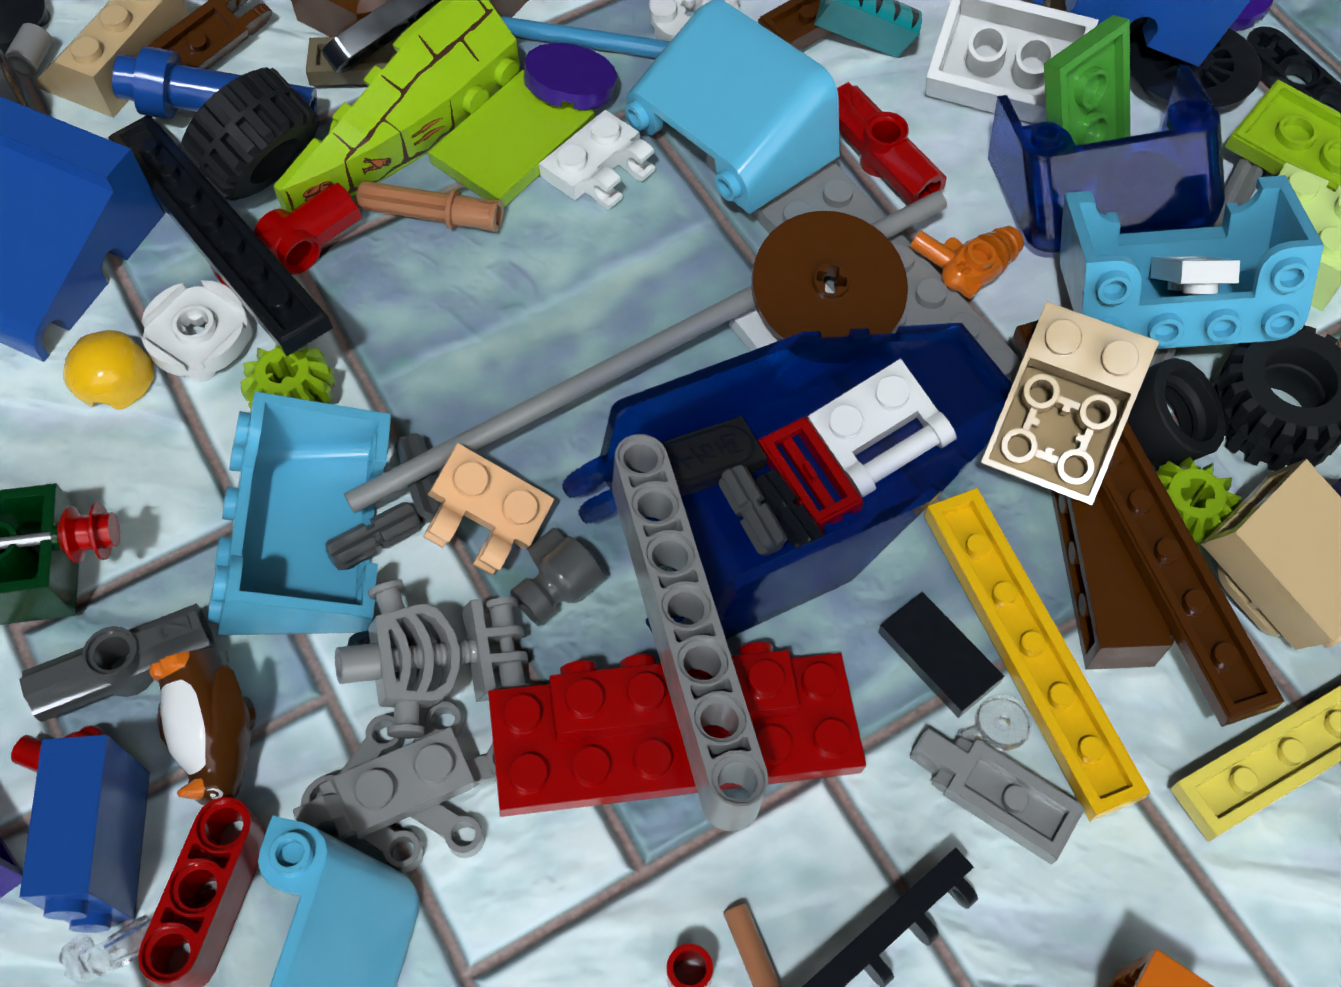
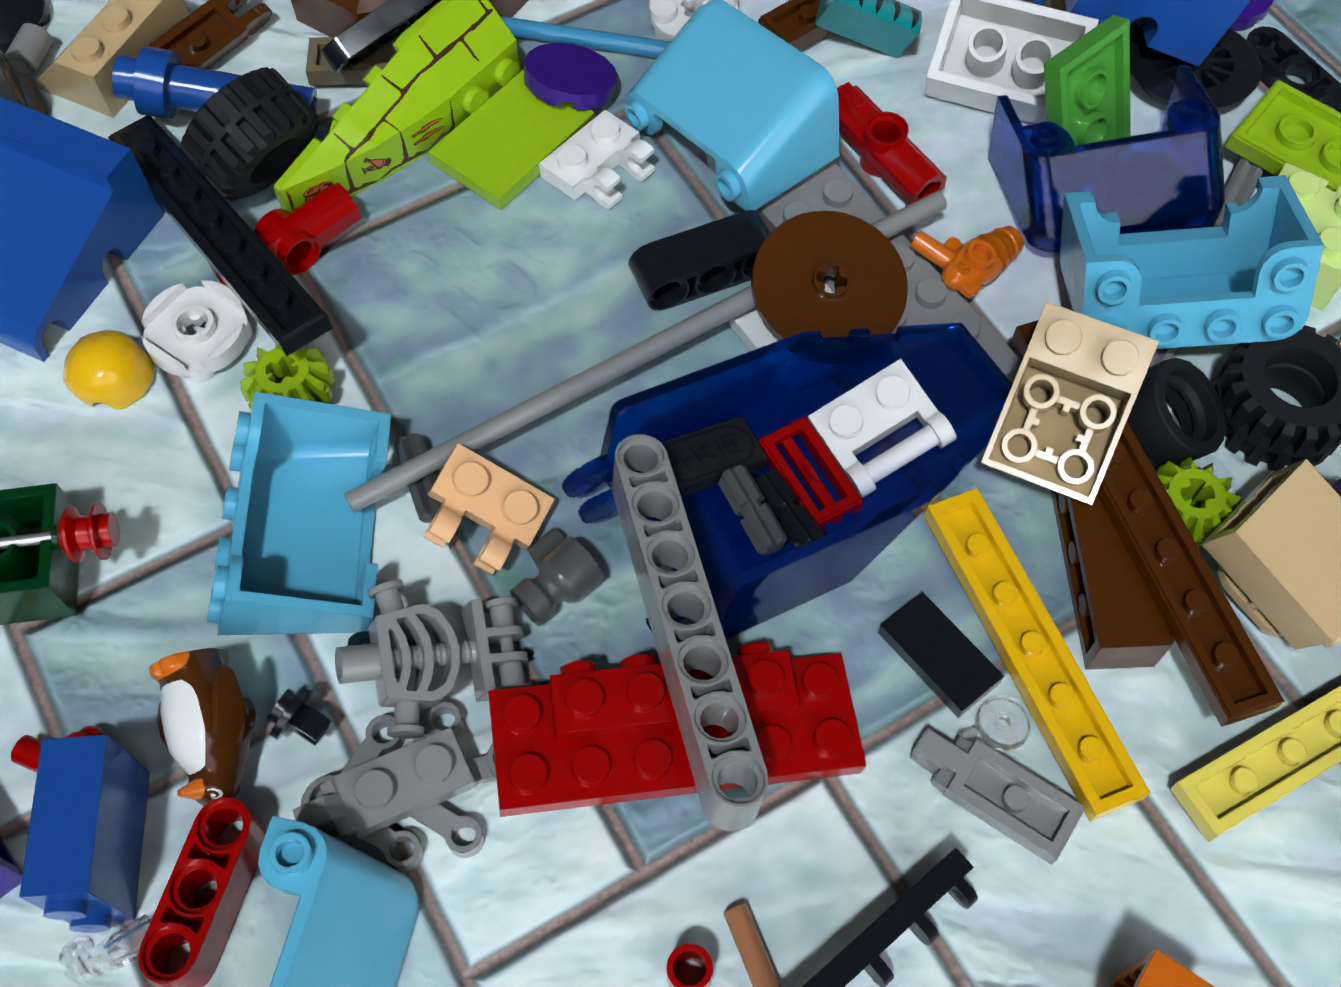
dark grey piece [19,603,216,722] -> none
dark grey piece [325,502,420,570] -> none
nougat axle [356,181,504,232] -> none
white plate [1151,256,1240,294] -> none
none -> black plate [267,685,331,746]
none -> black beam [628,210,771,310]

